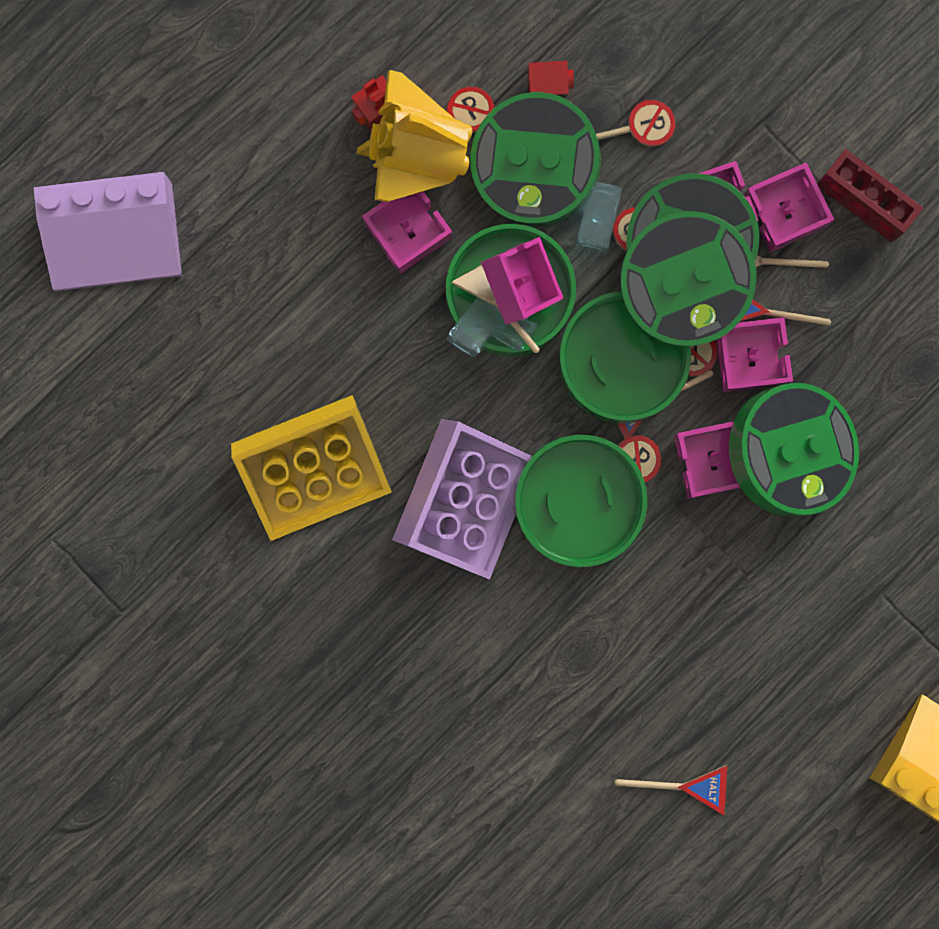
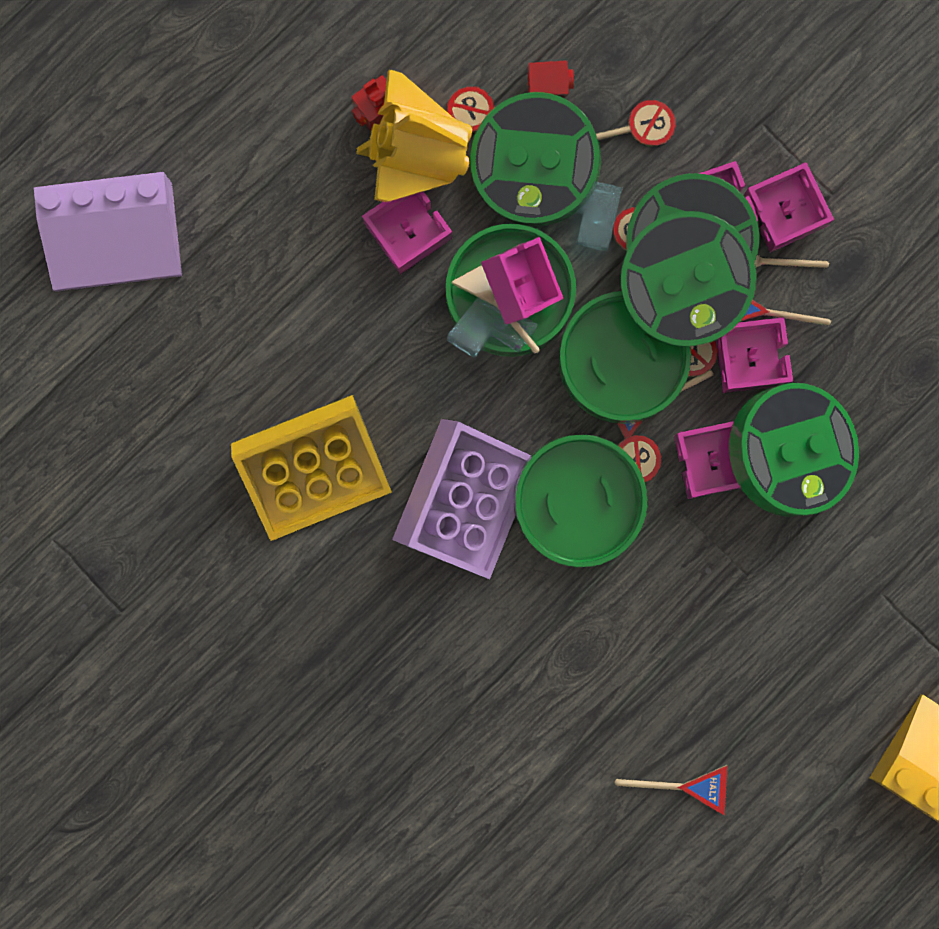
dark red brick [817,148,924,243] -> none

